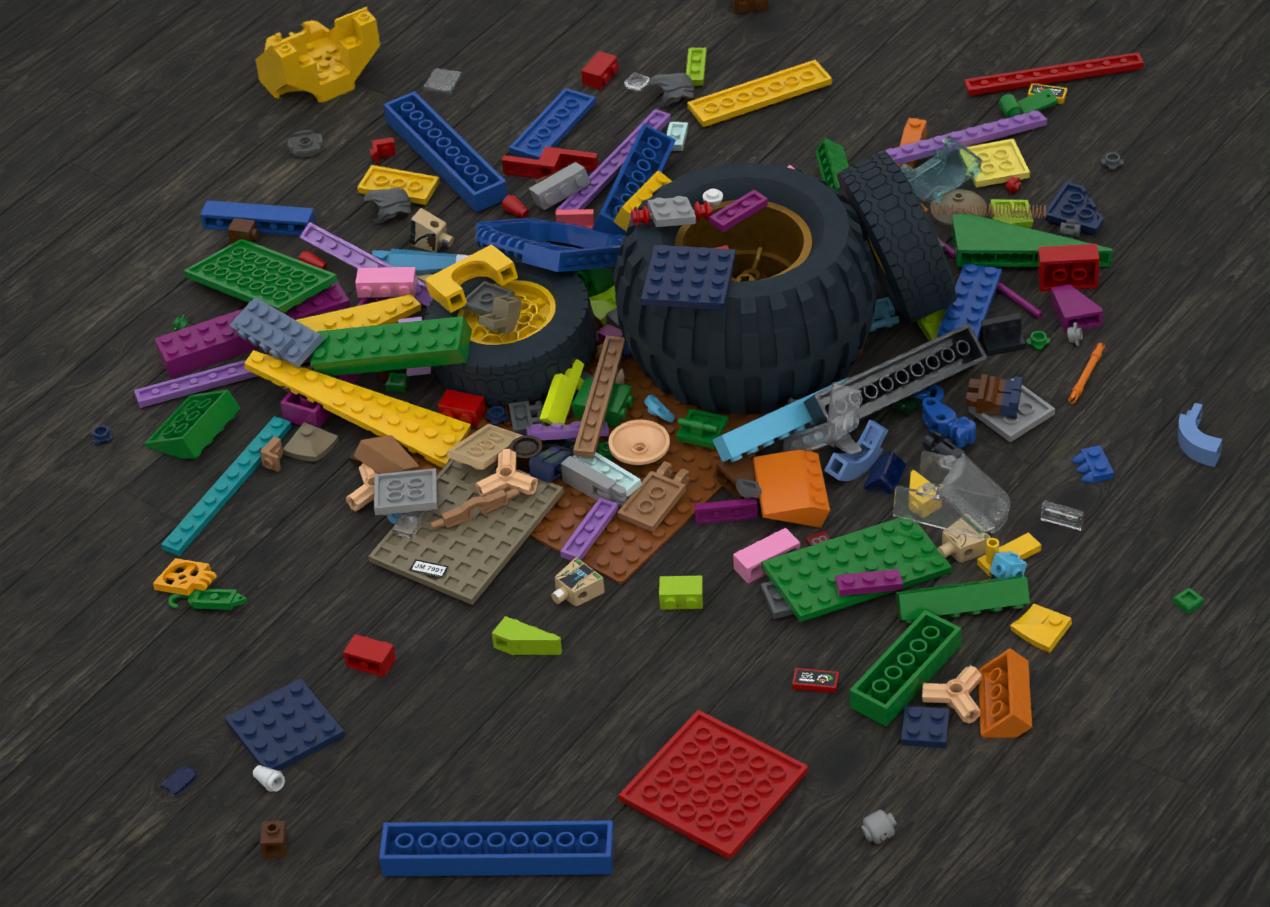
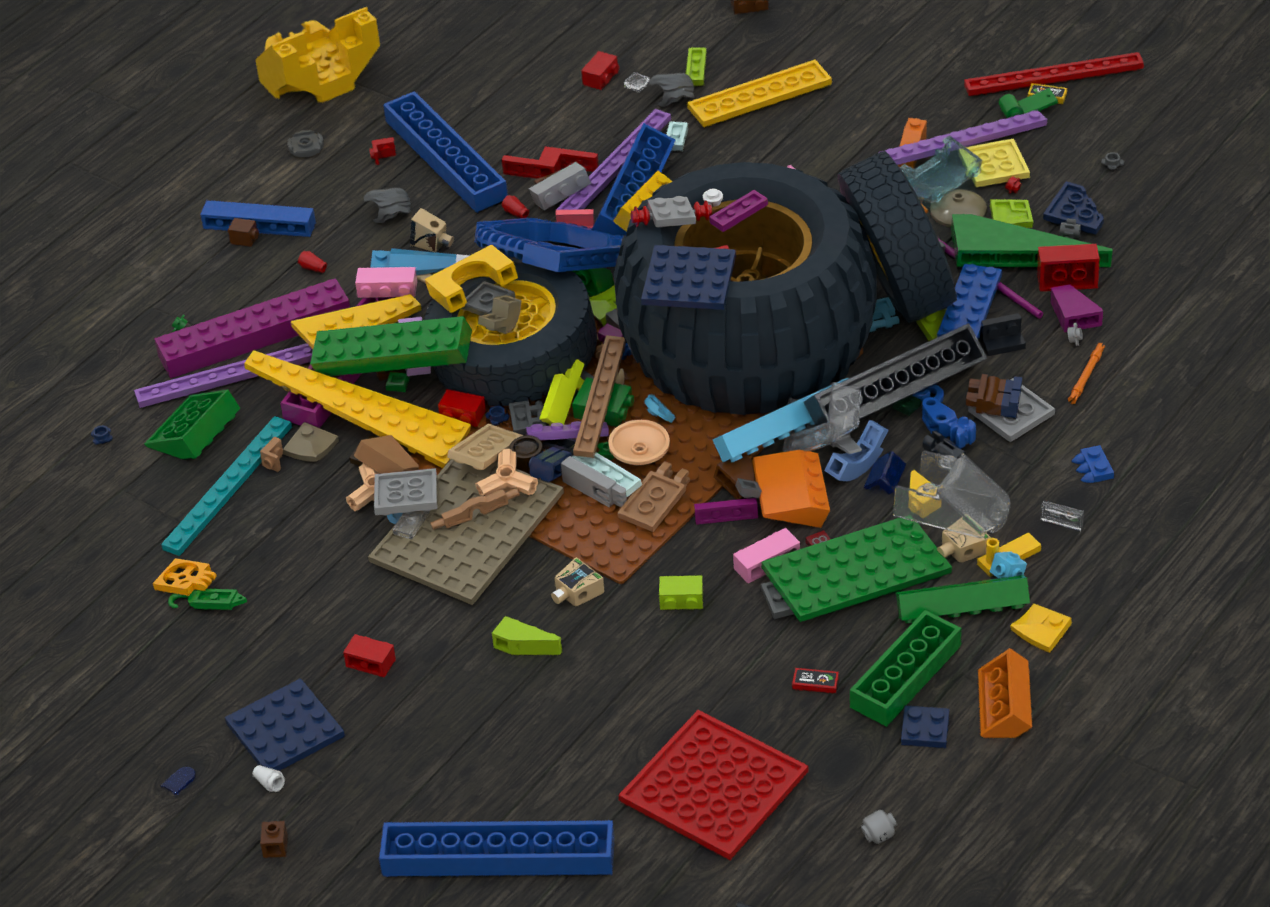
green plate [184,239,338,313] -> none
sand blue plate [229,297,324,368] -> none
medium lavender plate [300,222,433,308] -> none
yellow plate [357,165,440,205] -> none
sticker [409,559,449,578] -> none
clear piece [424,68,462,93] -> none
blue plate [509,88,596,160] -> none
medium lavender plate [560,498,619,561] -> none
green plate [676,409,729,449] -> none
green brick [815,138,849,193] -> none
magenta plate [835,569,903,596] -> none
light nougat piece [922,666,982,724] -> none
nougat piece [931,201,1046,219] -> none
green plate [1026,331,1050,350] -> none
green tile [1173,588,1204,615] -> none
medium blue arch [1177,403,1222,467] -> none

